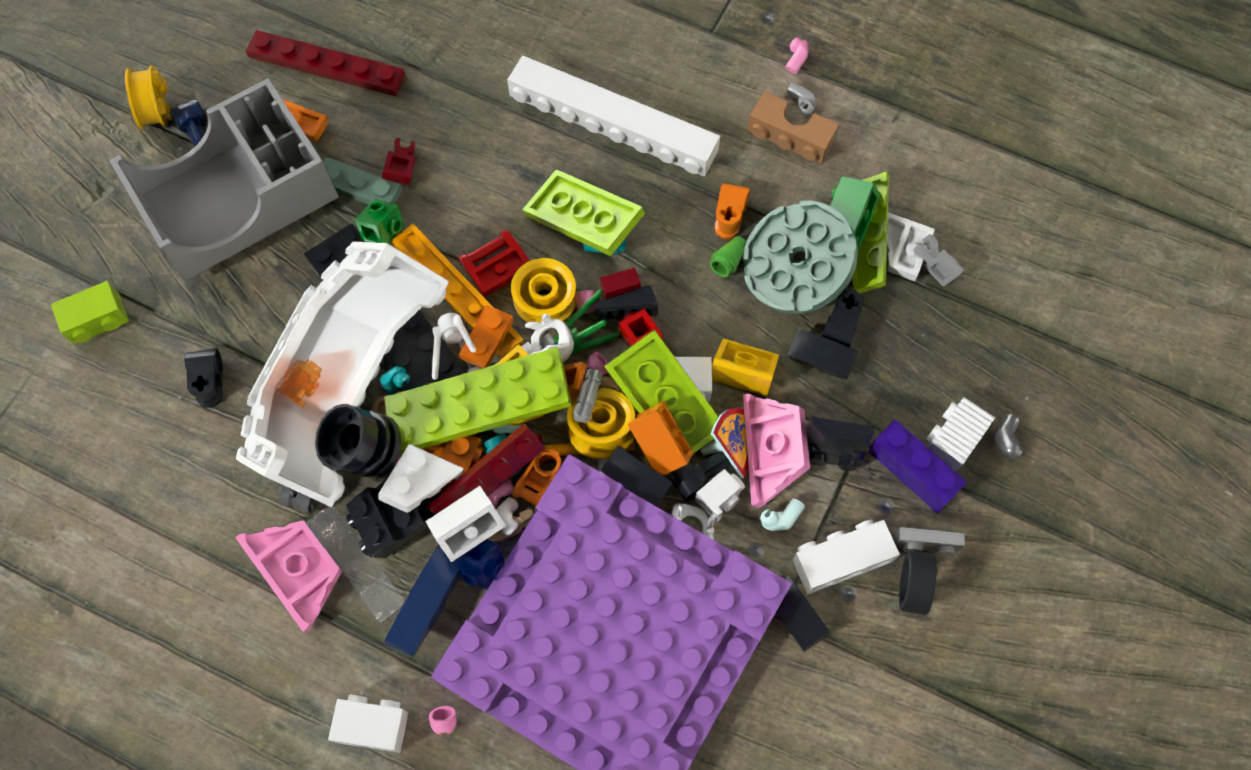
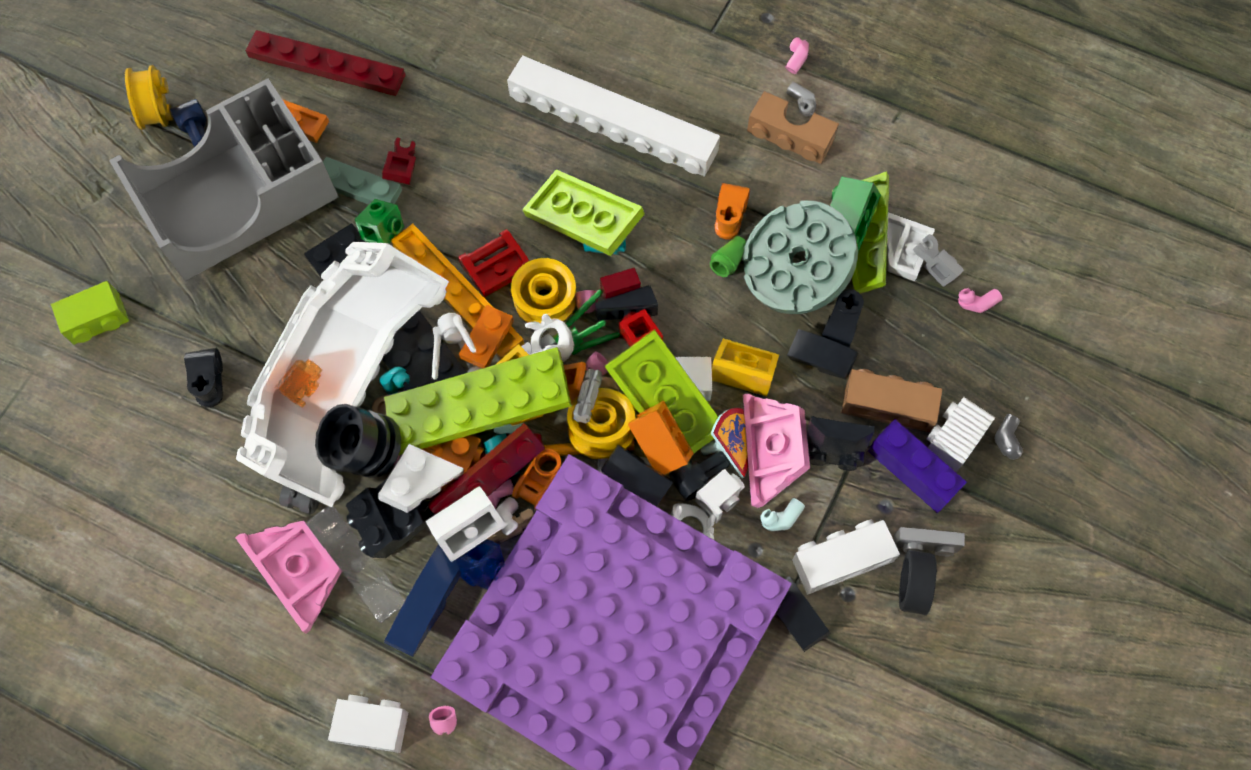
none -> medium nougat brick [841,369,942,432]
none -> bright pink arm [958,288,1002,313]

